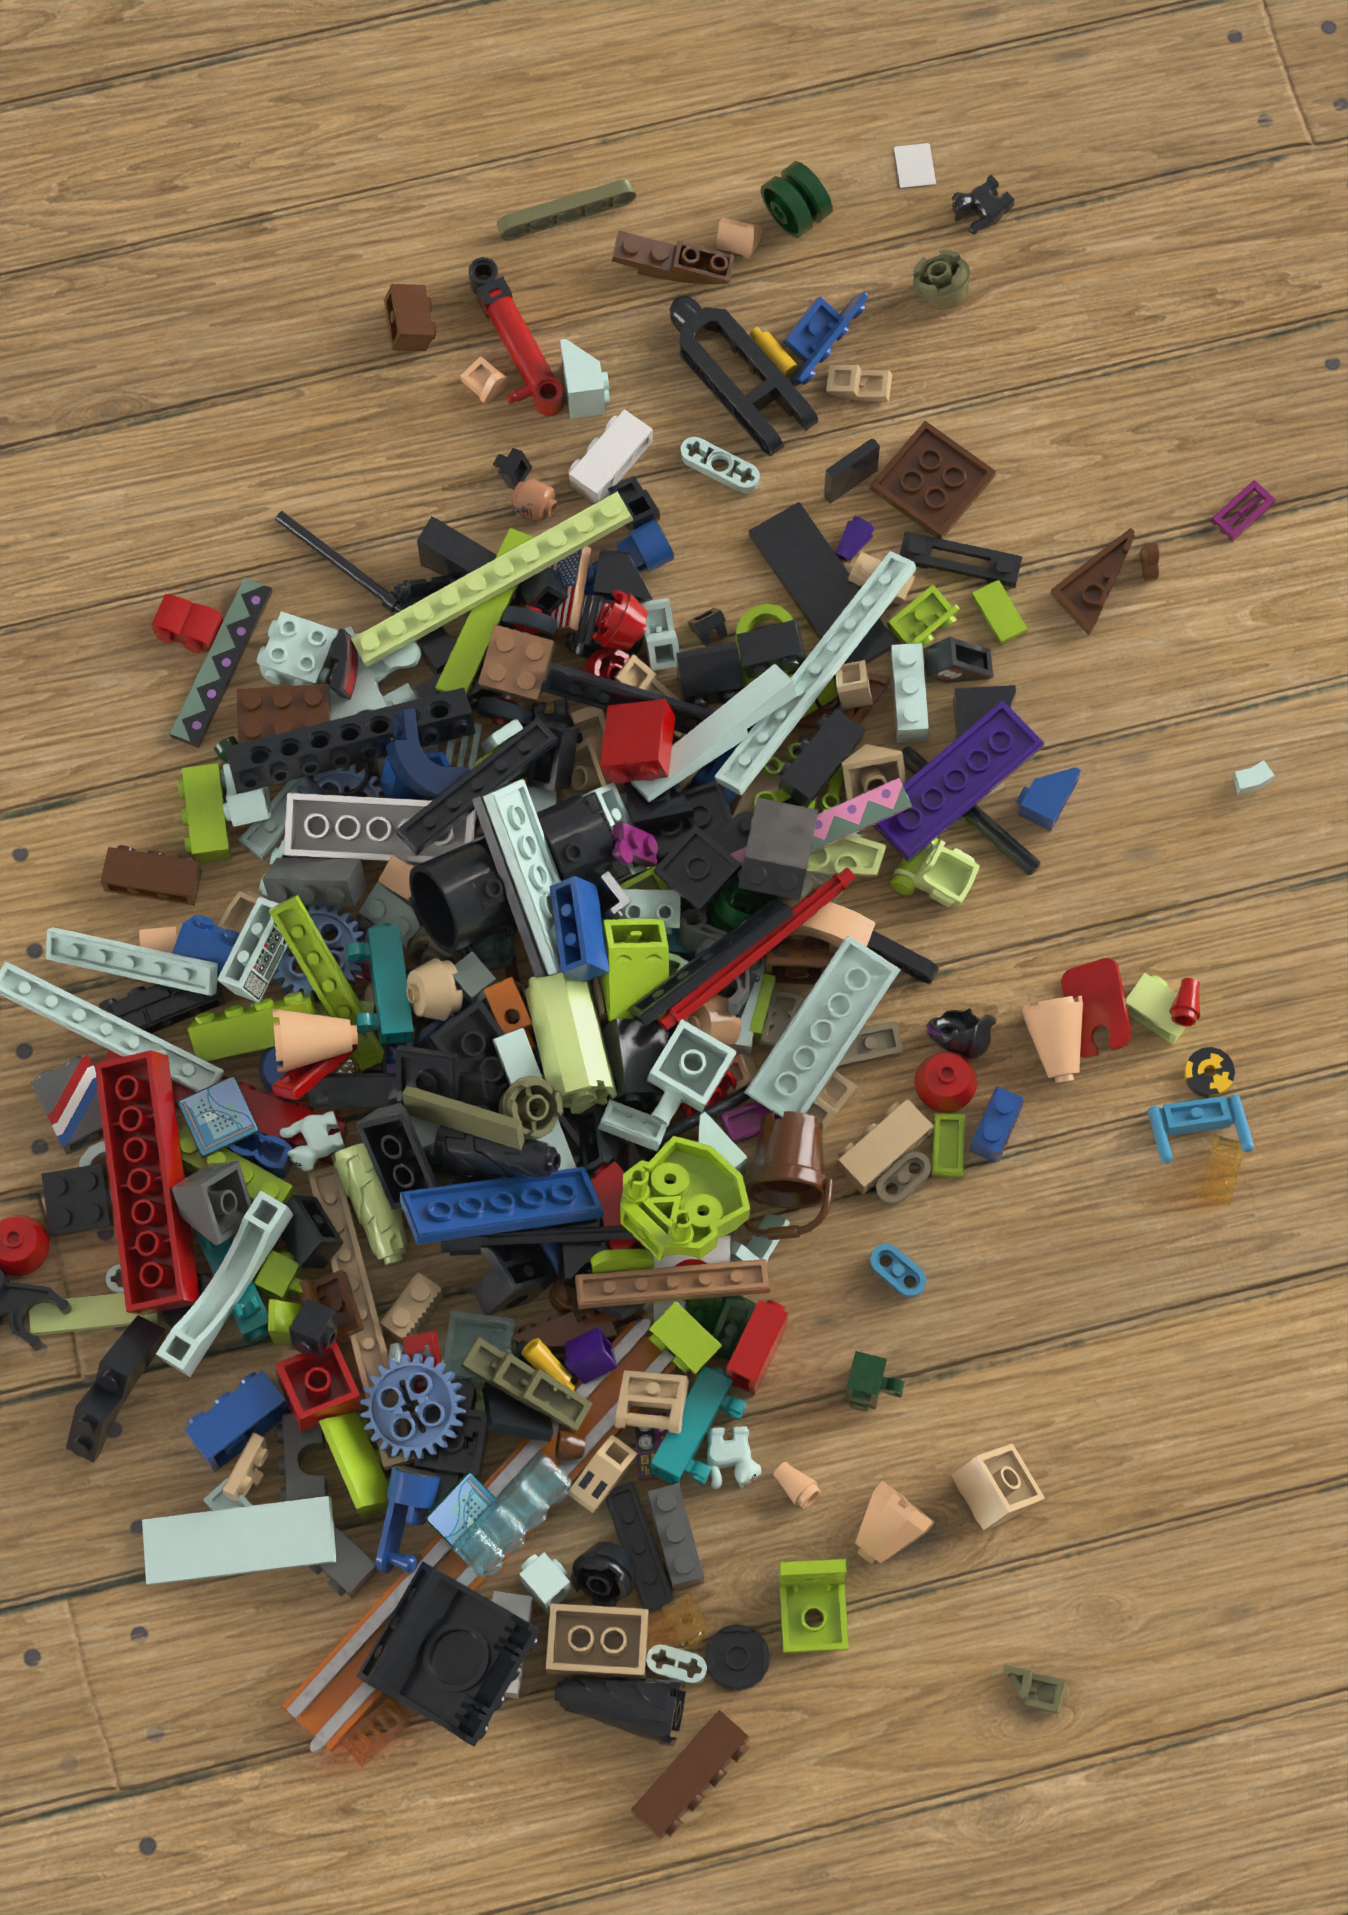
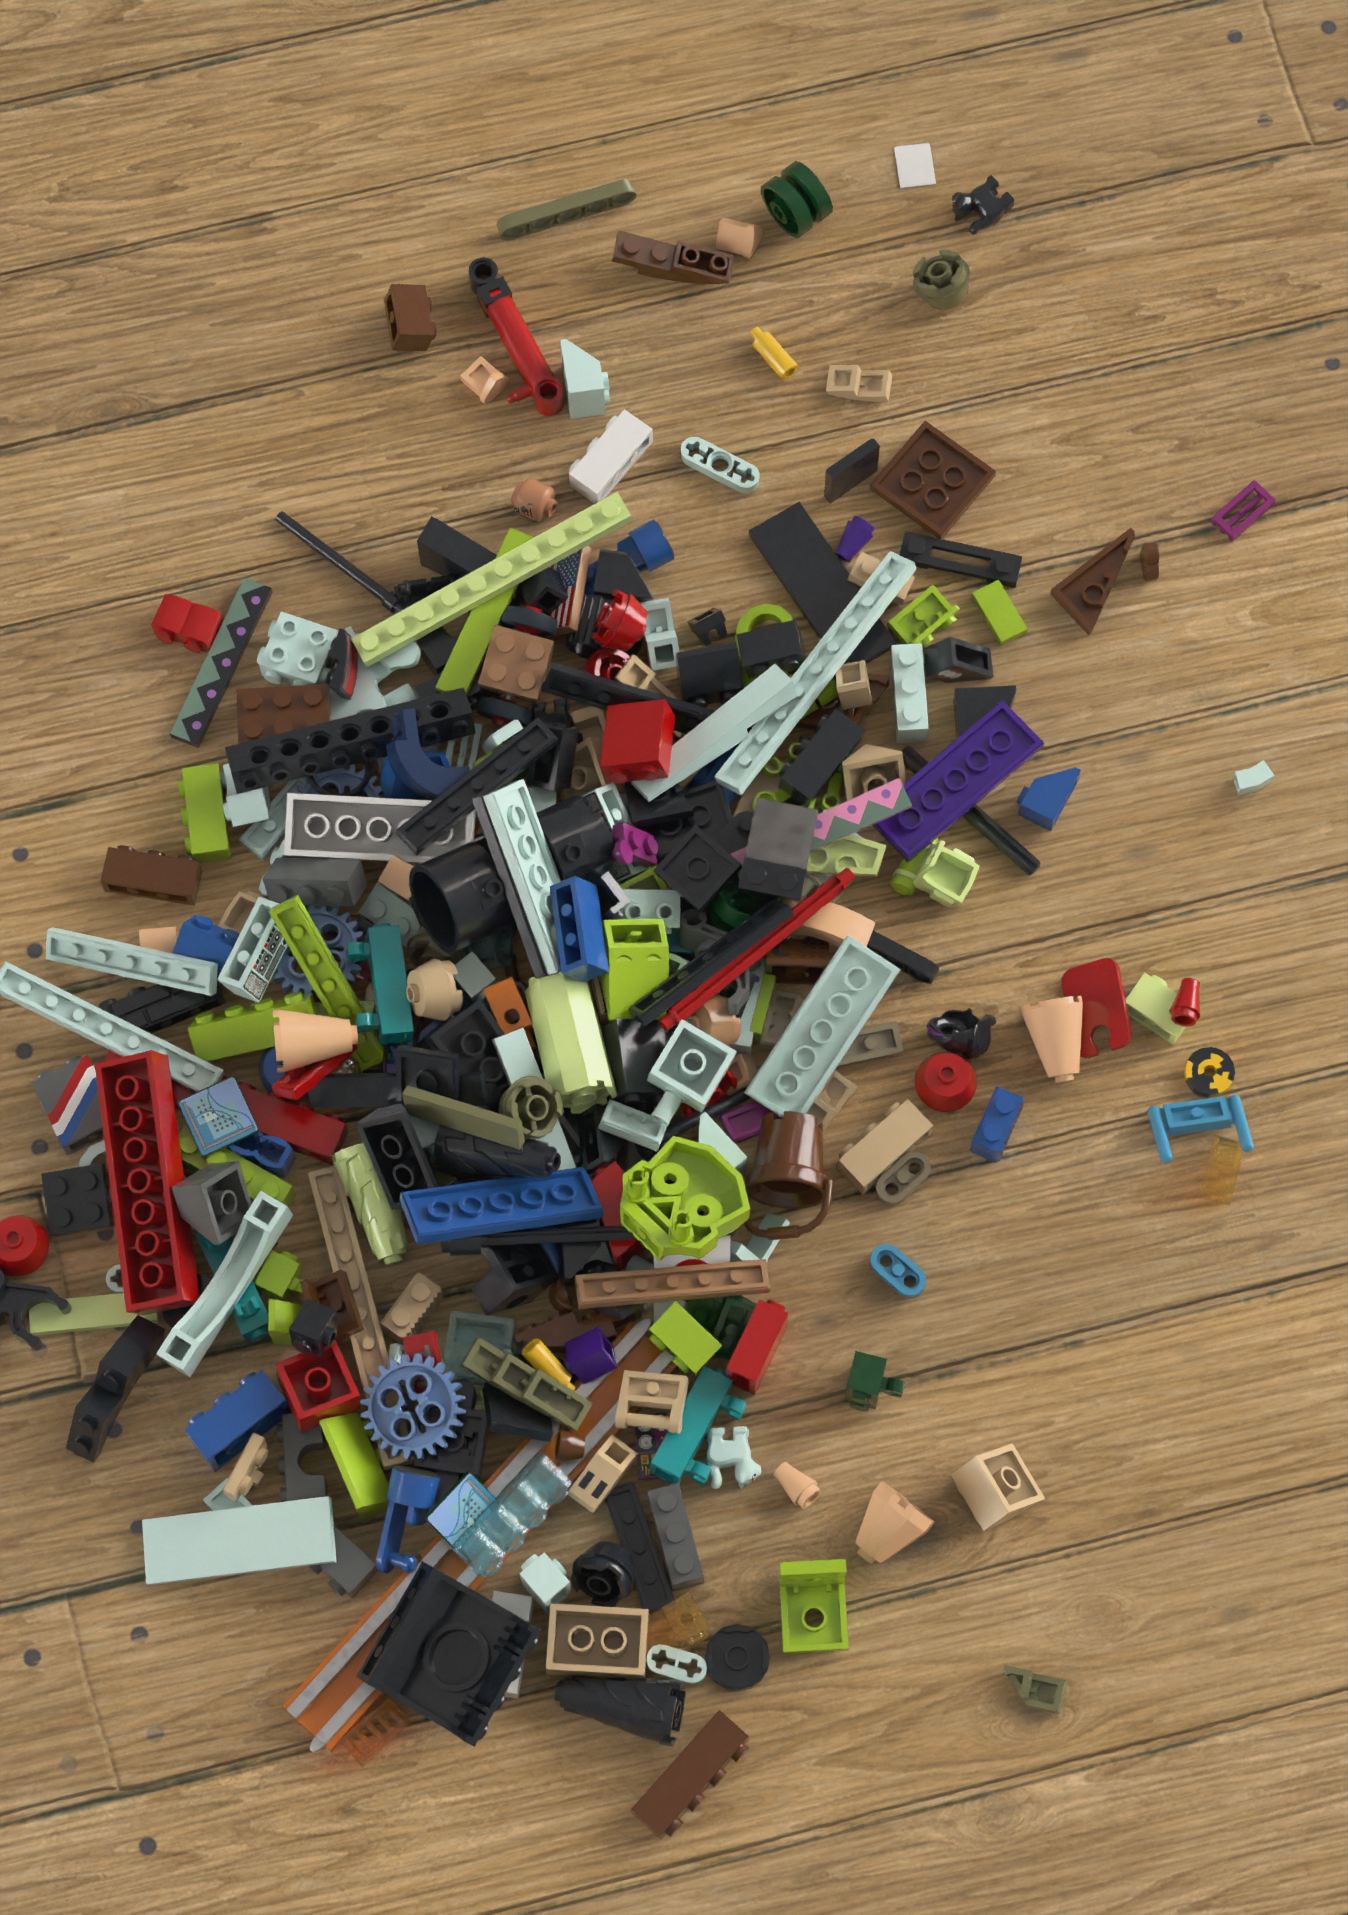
dark green hinge [214,736,238,762] -> none
light aqua animal [280,1111,345,1172] -> none
black brick [280,1195,344,1269] -> none
black tile [493,448,532,490] -> none
lime tile [591,1249,655,1273] -> none
black brick [608,476,660,531] -> none
black piece [670,296,818,456] -> none
blue bracket [783,292,869,386] -> none
lime tile [931,1113,965,1178] -> none

